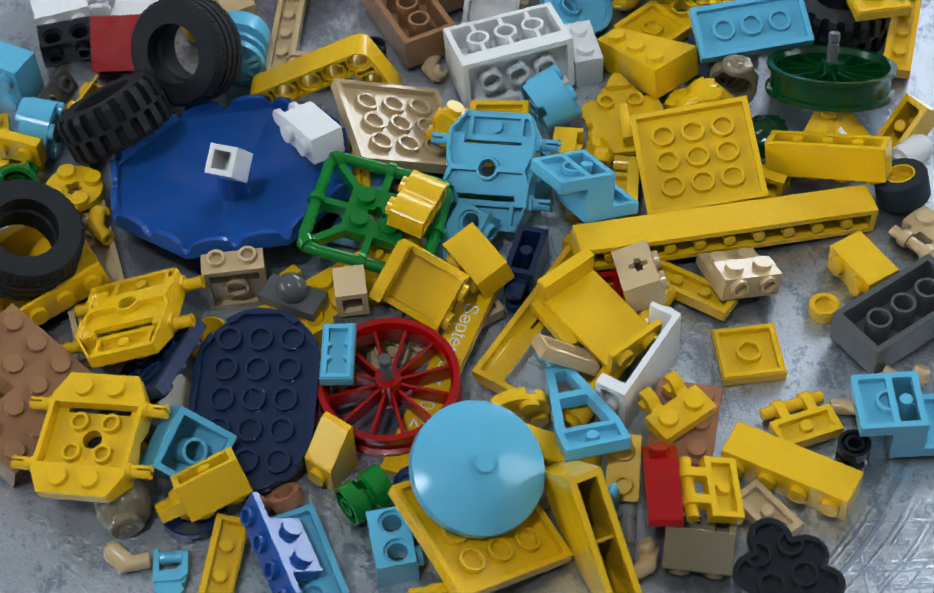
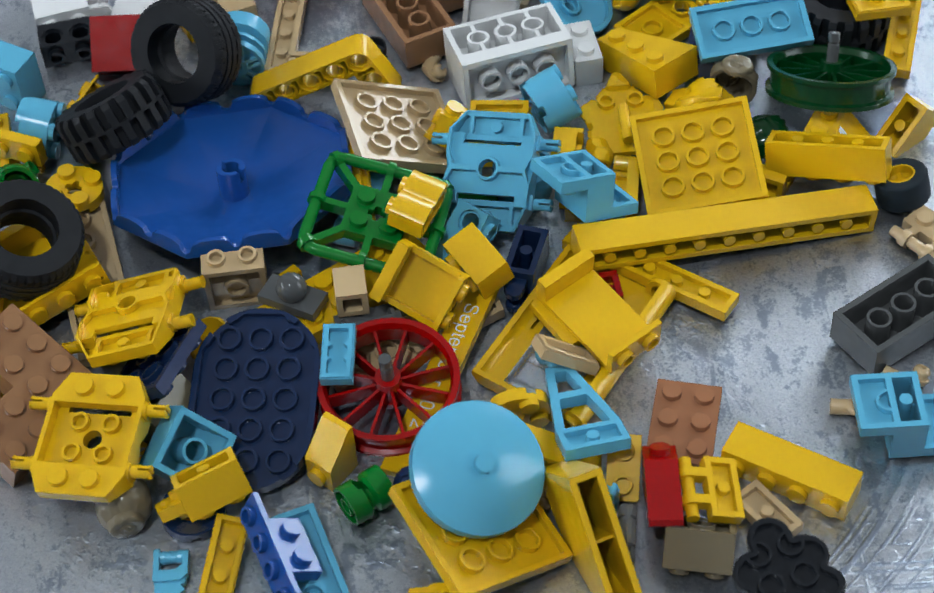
dark grey hinge [37,65,78,103] -> none
yellow arm [88,205,115,245] -> none
tan arm [103,541,152,573] -> none
white brick [204,143,253,183] -> none
nougat plate [244,482,304,515] -> none
white hinge [272,101,345,165] -> none
medium azure brick [366,506,424,587] -> none
white panel [595,301,681,430] -> none
tan brick [611,240,669,312] -> none
tan arm [633,537,660,580] -> none
yellow plate [637,370,717,444] -> none
tan plate [696,248,783,301] -> none
yellow tile [711,323,787,387] -> none
yellow plate [759,390,844,448] -> none
yellow tile [808,292,840,324] -> none
yellow brick [827,230,899,297] -> none
black wheel [835,429,872,472] -> none
white brick [892,134,933,163] -> none

